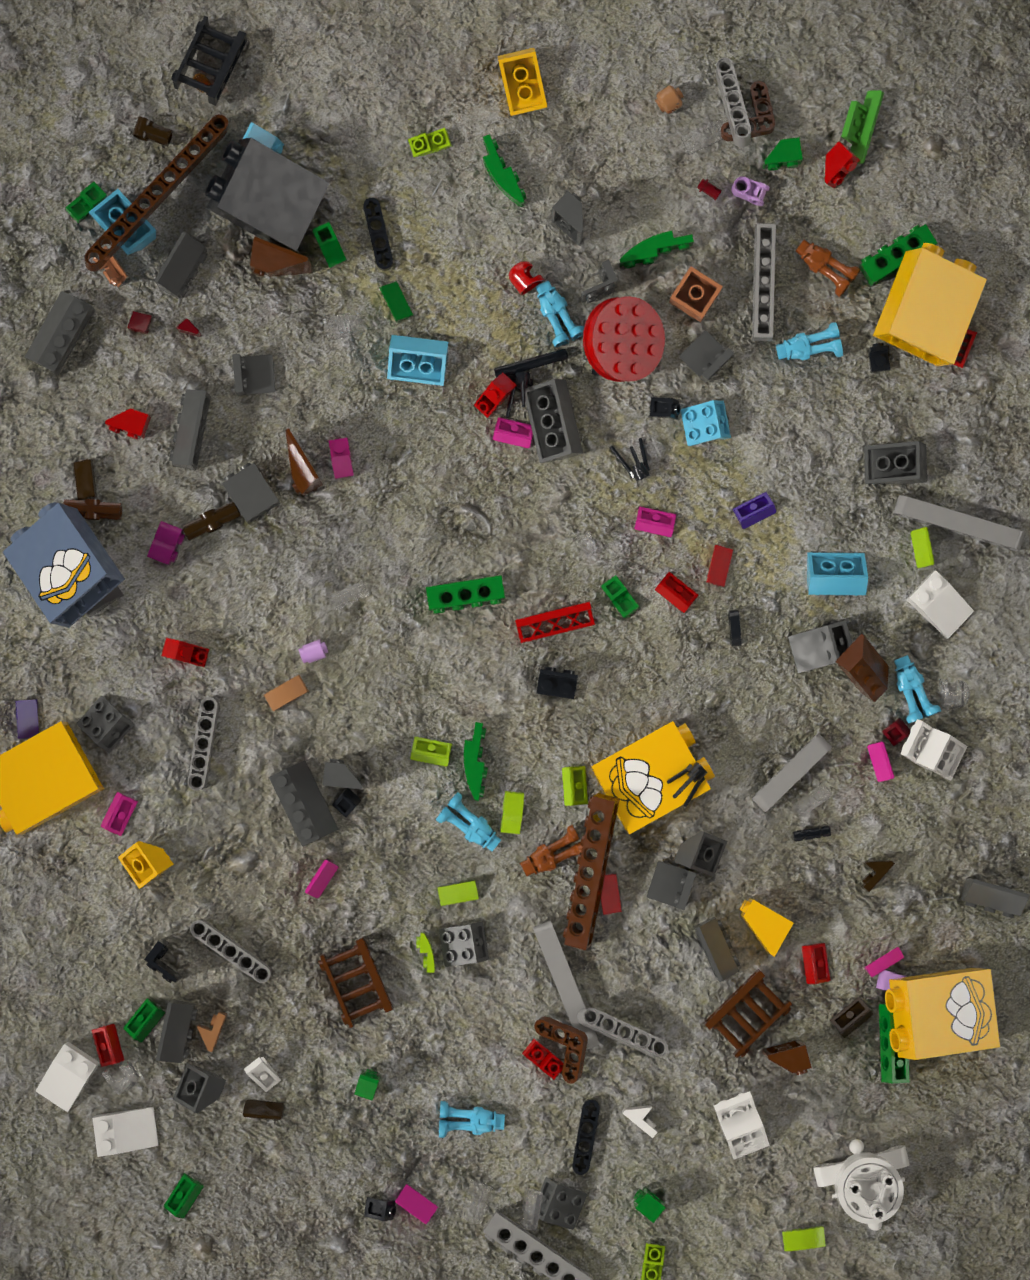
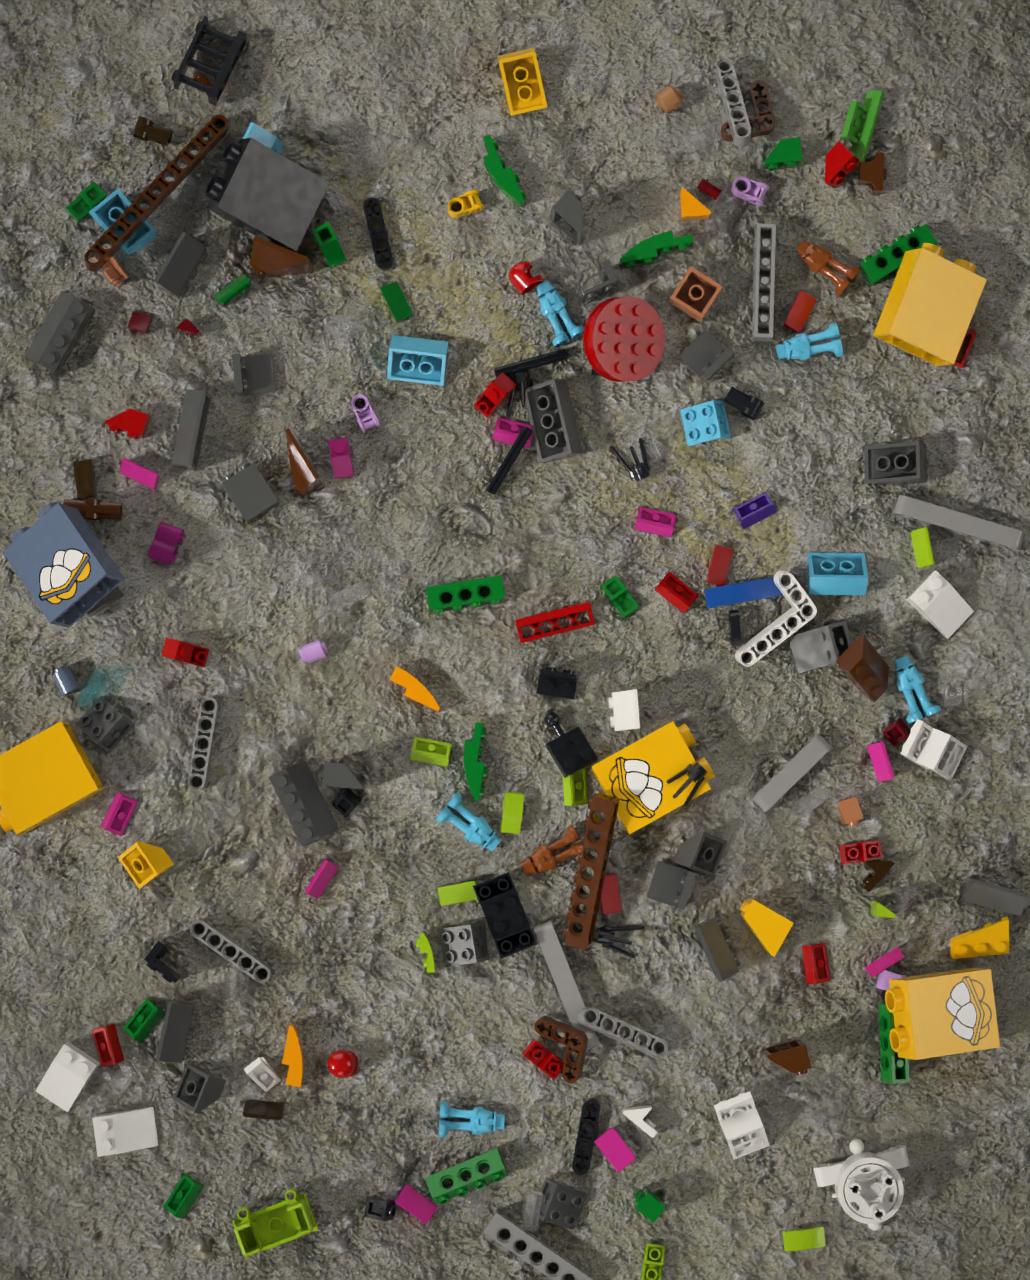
slope [15,699,39,739] -> none
dark brown piece [182,501,241,541] -> none
medium nougat slope [197,1011,227,1052] -> none
medium nougat slope [264,675,309,711] -> none
reddish brown fence [318,937,393,1028] -> none
green slope [354,1069,381,1101] -> none
lime slope [408,127,452,158] -> none
black bracket [649,397,681,420] -> none
reddish brown fence [703,969,792,1058] -> none
black axle [793,826,831,842] -> none
dark brown slope [830,996,874,1038] -> none
black bracket [868,343,890,373] -> none
none -> sand blue brick [52,666,80,696]
none -> clear light blue slope [76,669,106,708]
none -> dark pink slope [120,458,160,489]
none -> green slope [214,274,252,307]
none -> lime container [232,1187,319,1258]
none -> light orange slope [282,1024,304,1088]
none -> red helmet [328,1049,359,1078]
none -> lavender piece [351,394,380,433]
none -> light orange slope [390,666,440,712]
none -> green brick [425,1148,508,1205]
none -> yellow piece [447,189,485,219]
none -> black slope [473,872,537,959]
none -> black axle [487,426,532,495]
none -> black plate [544,712,598,778]
none -> dark pink slope [594,1127,636,1173]
none -> black plant [597,926,645,958]
none -> white slope [608,689,640,732]
none -> light orange slope [679,188,712,221]
none -> blue slope [704,577,783,609]
none -> black piece [724,387,765,421]
none -> white beam [735,570,817,667]
none -> red slope [783,290,816,334]
none -> nougat brick [836,796,864,827]
none -> red slope [839,840,883,864]
none -> reddish brown brick [858,153,887,195]
none -> lime slope [870,900,896,918]
none -> yellow wing [950,916,1009,959]

